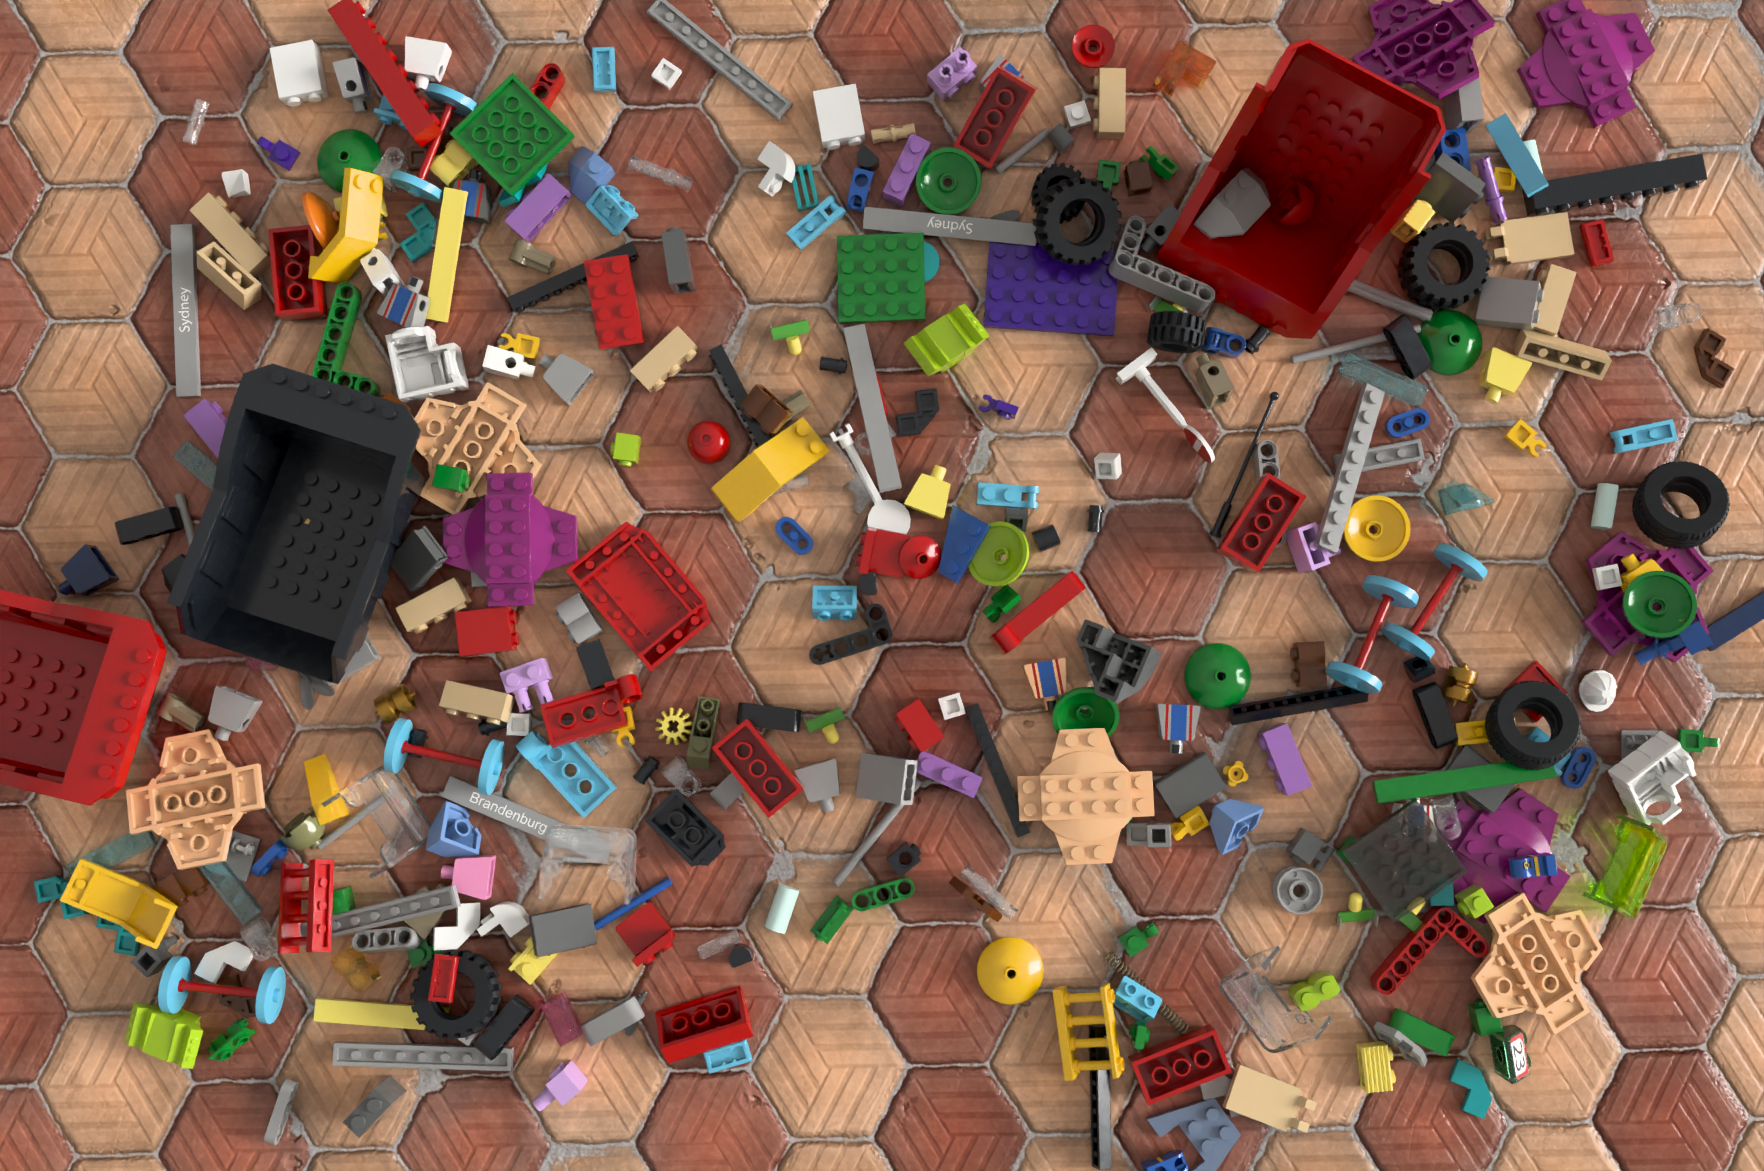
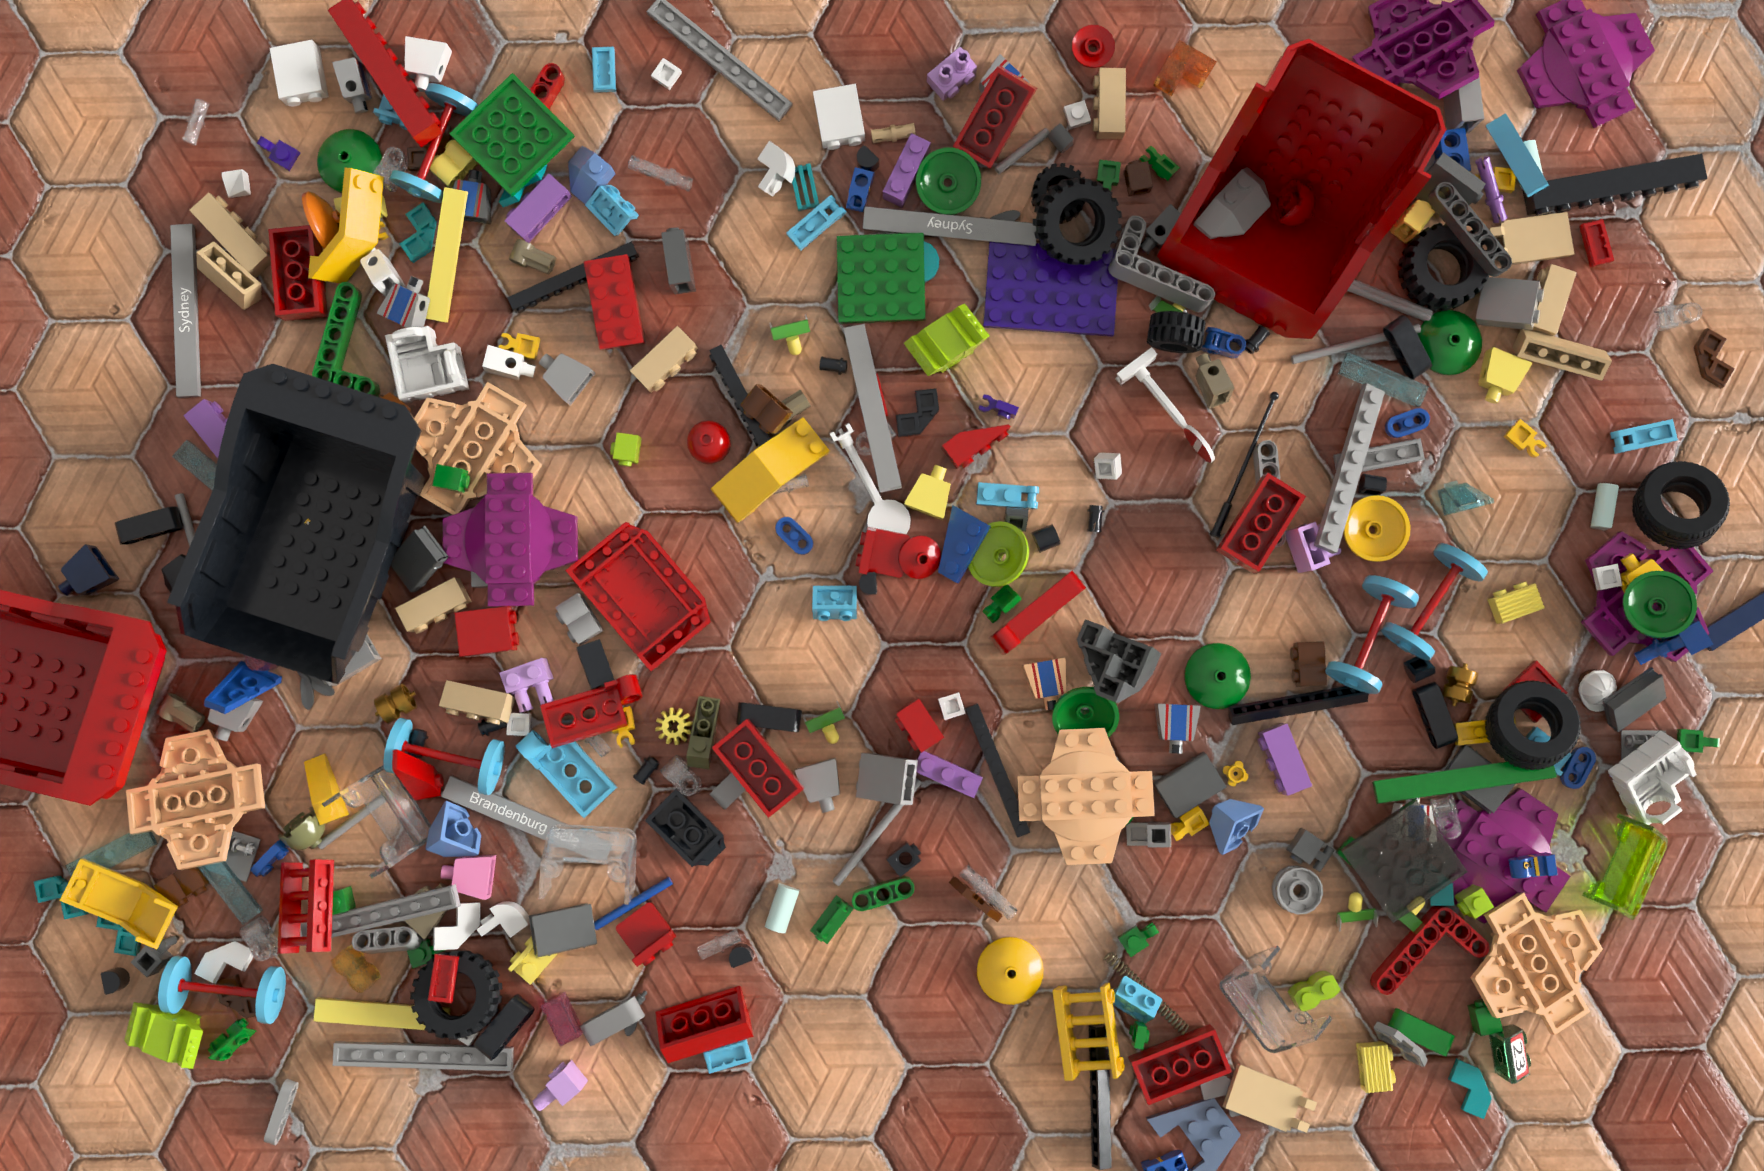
dark grey brick [343,1076,407,1138] -> none
black beam [809,604,892,665] -> none
none -> black brick [101,967,130,995]
none -> blue wing [204,660,282,714]
none -> red slope [392,749,444,800]
none -> red slope [941,424,1010,469]
none -> black brick [1358,474,1387,496]
none -> dark grey beam [1428,182,1512,277]
none -> light yellow brick [1487,581,1545,624]
none -> dark grey piece [1603,667,1666,732]

